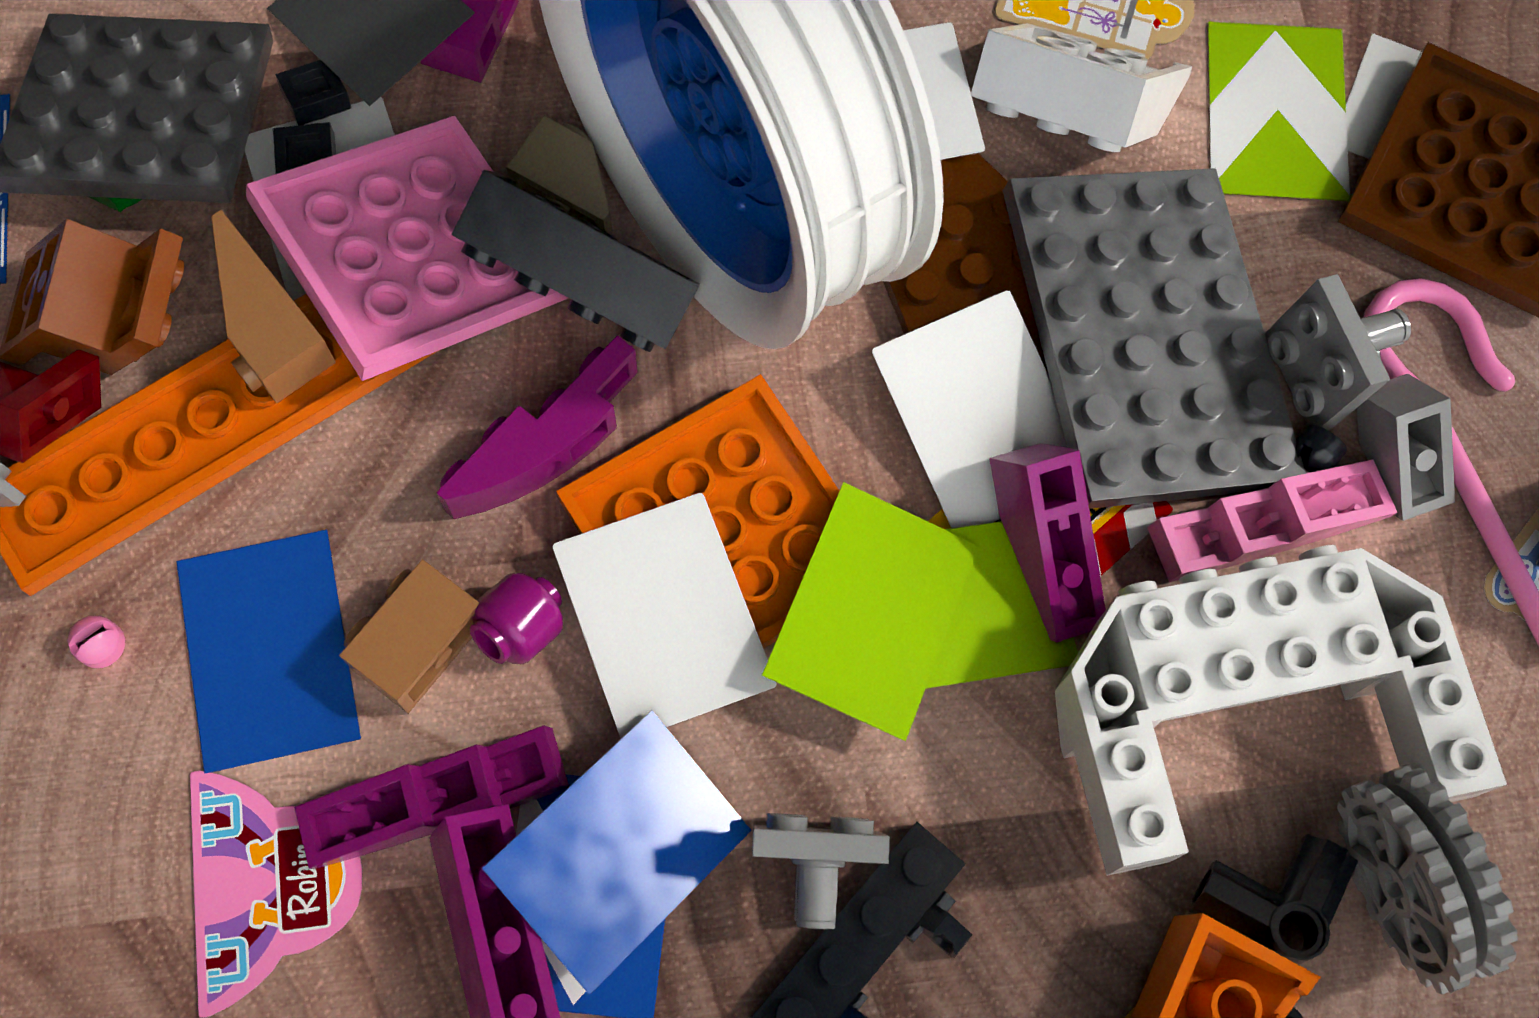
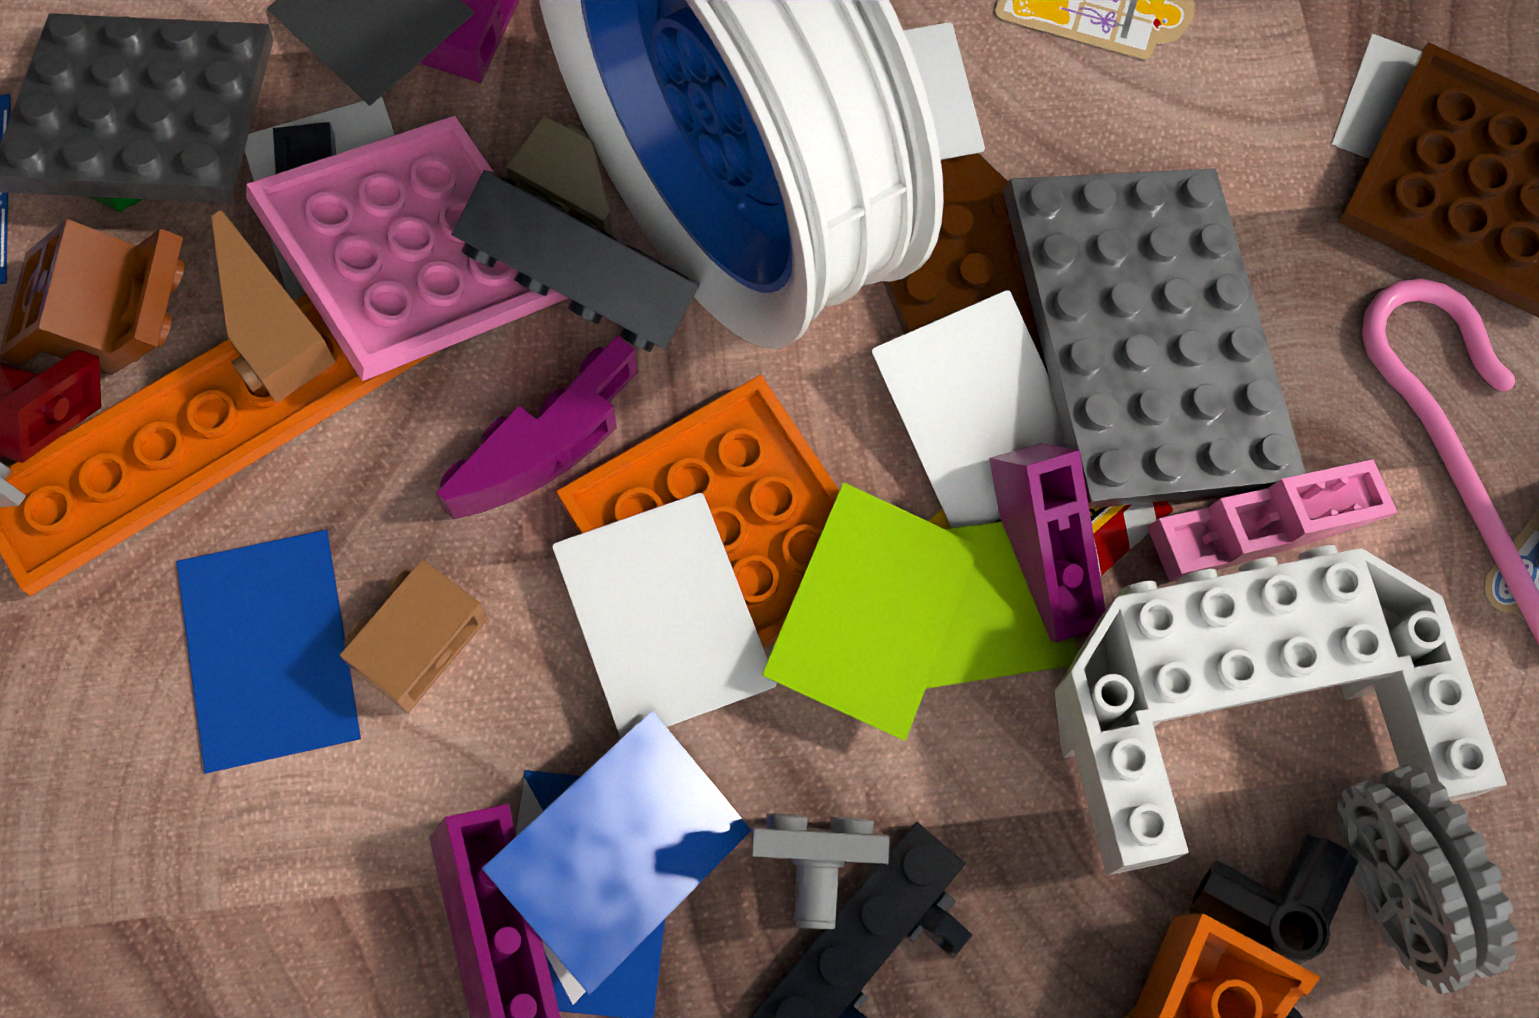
bright pink hinge [67,616,125,668] -> none
sticker [190,771,362,1018] -> none
black plate [275,60,352,125] -> none
magenta slope [294,725,569,869] -> none
magenta head [470,573,563,664] -> none
white wedge [971,23,1193,152] -> none
sticker [1208,21,1350,201] -> none
light grey plate [1265,274,1411,430] -> none
black hinge [1295,424,1347,473] -> none
light grey slope [1357,374,1455,521] -> none

